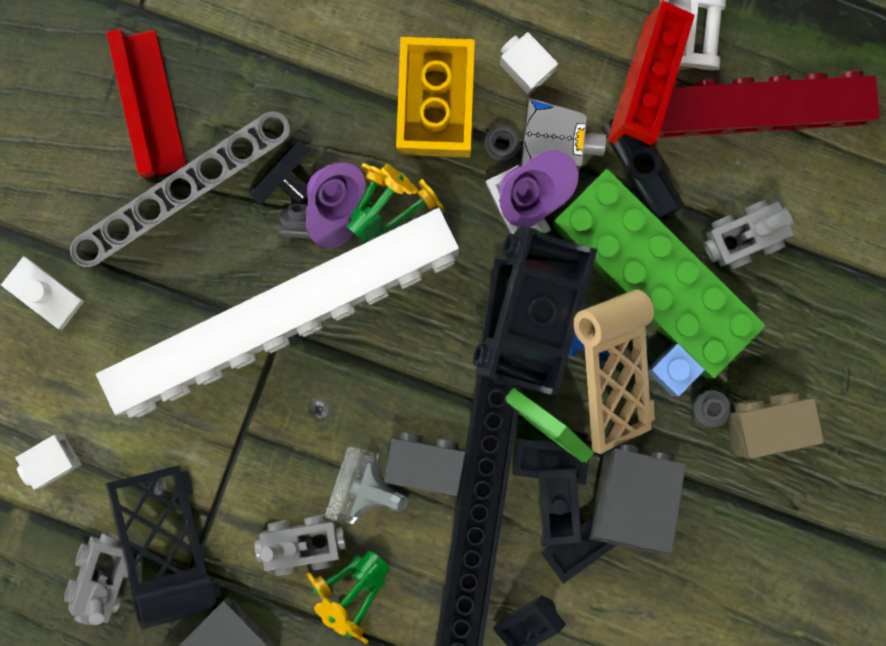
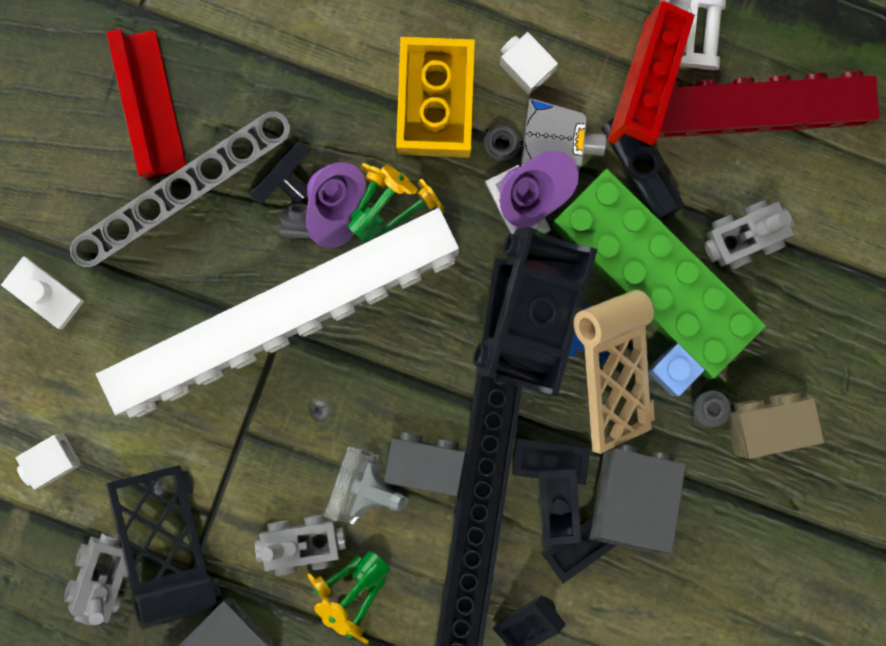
bright green tile [506,388,594,463] -> none

